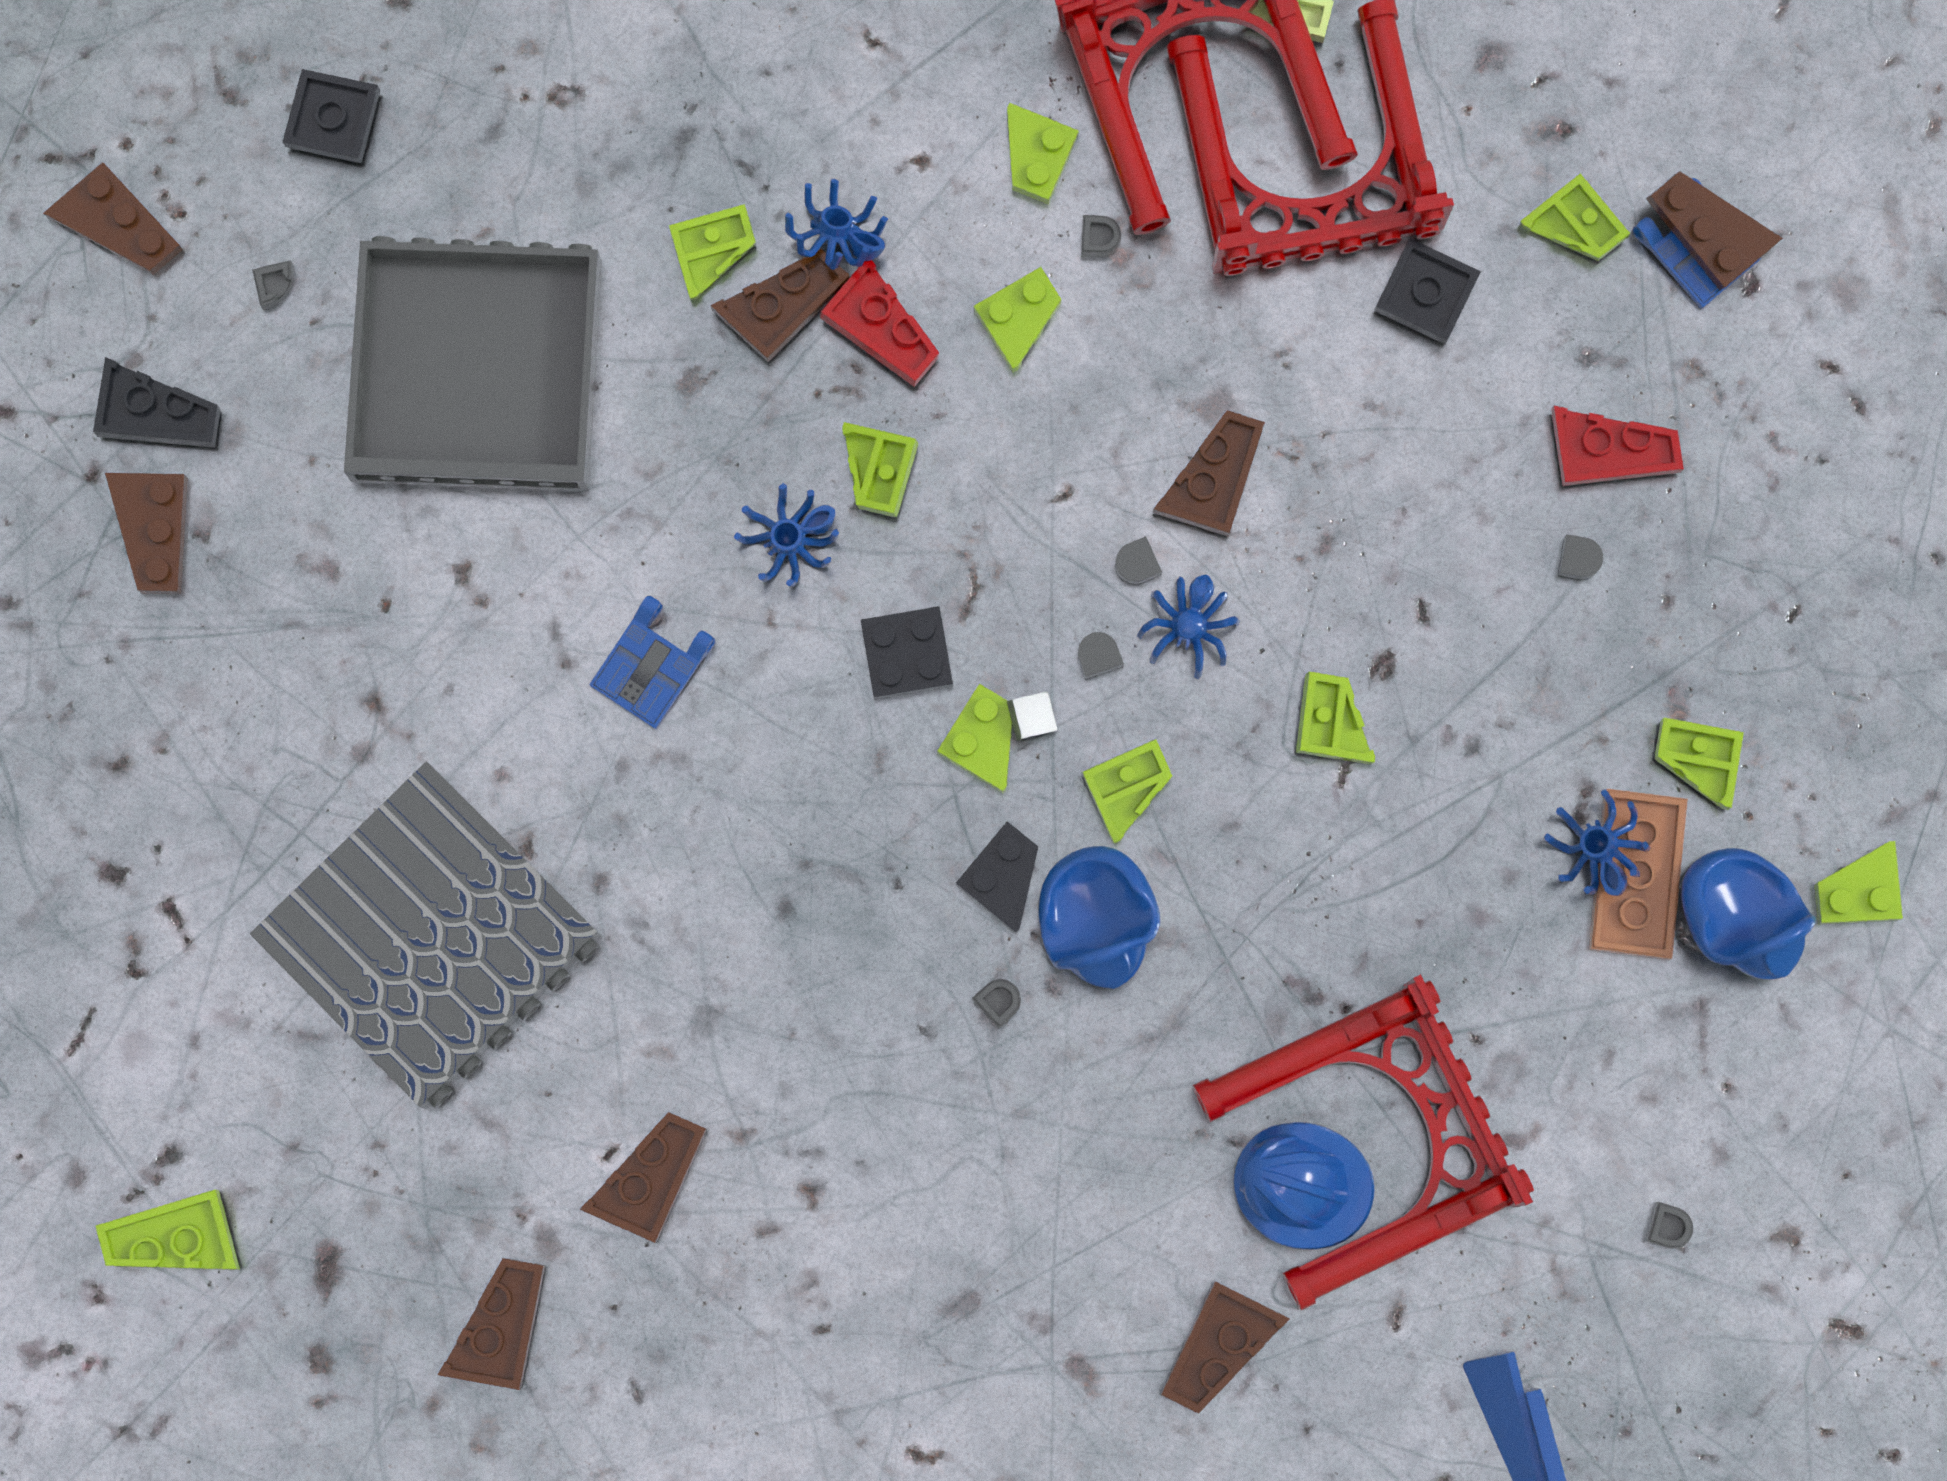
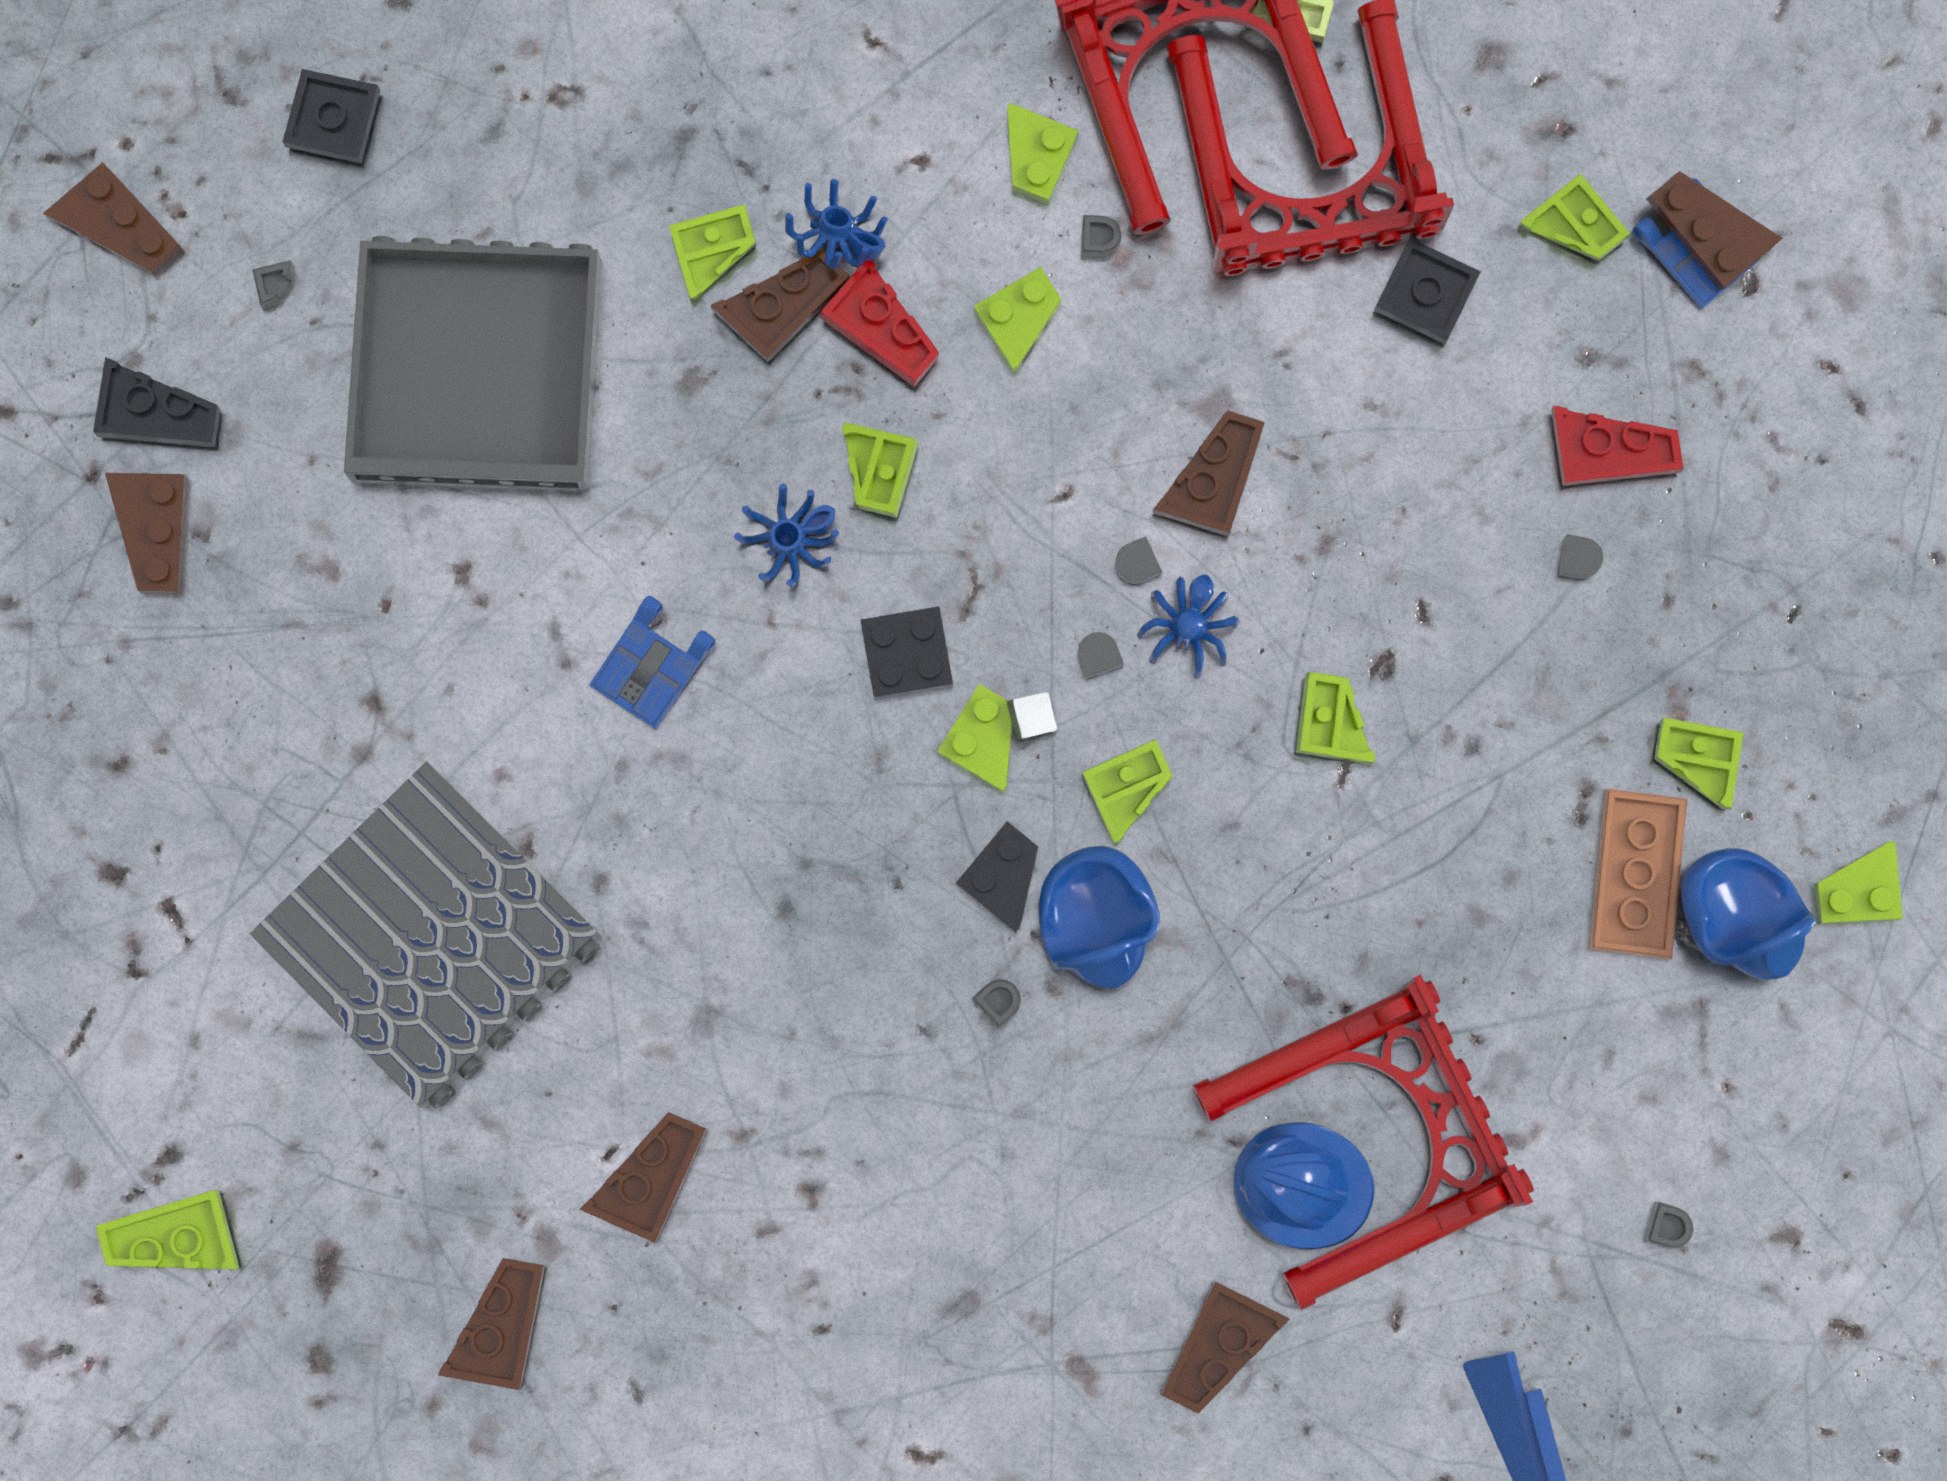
blue animal [1544,789,1651,896] -> none

